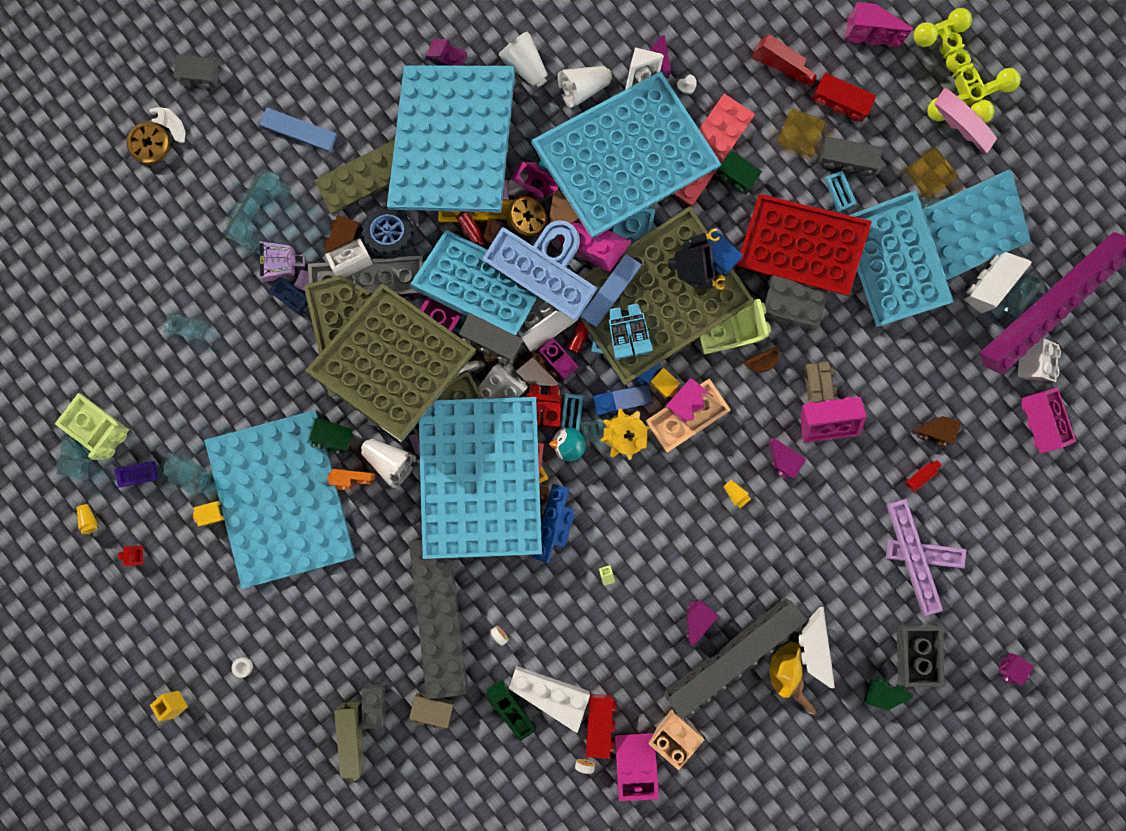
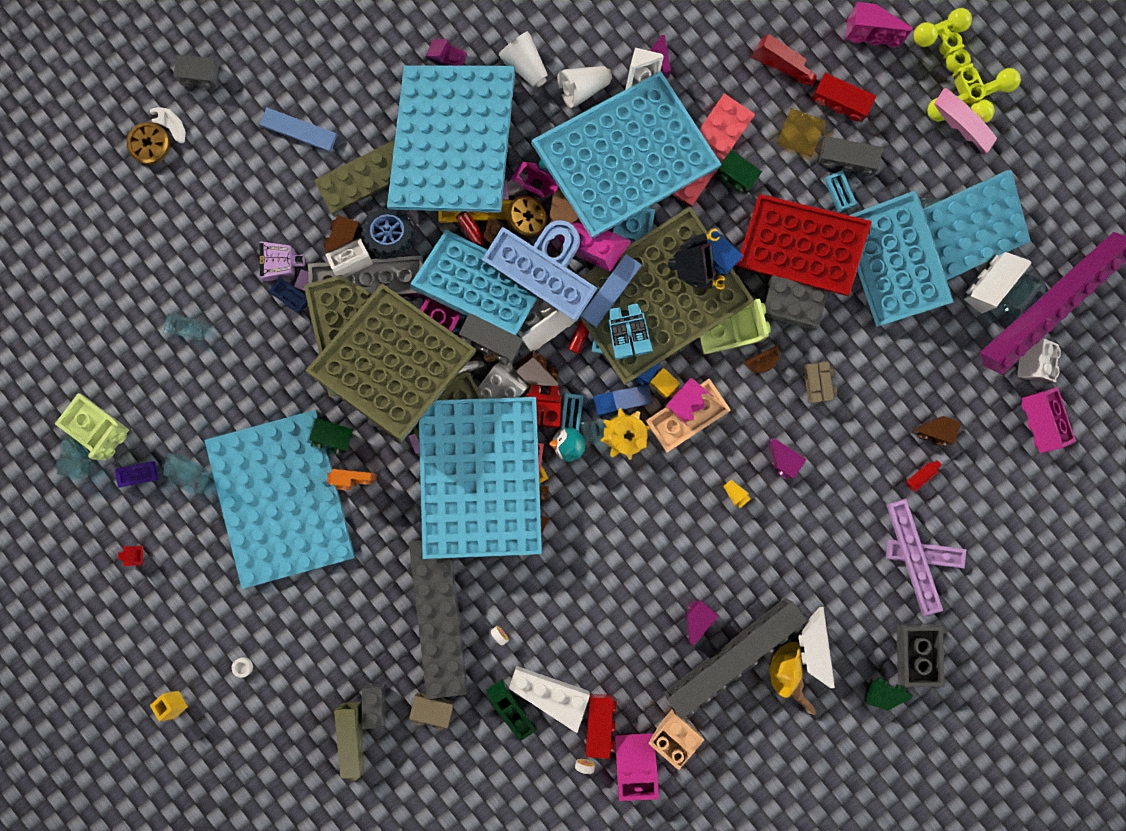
yellow cone [76,504,98,534] -> none
yellow brick [193,501,224,526] -> none
clear light blue windscreen [222,171,291,253] -> none
white cone [361,439,416,488] -> none
blue bracket [532,484,575,563] -> none
magenta slope [539,338,579,381] -> none
yellowish green piece [599,565,615,586] -> none
white piece [677,75,696,95] -> none
dark pink slope [800,397,866,443] -> none
clear yellow tile [905,147,959,200] -> none
magenta brick [998,653,1034,686] -> none

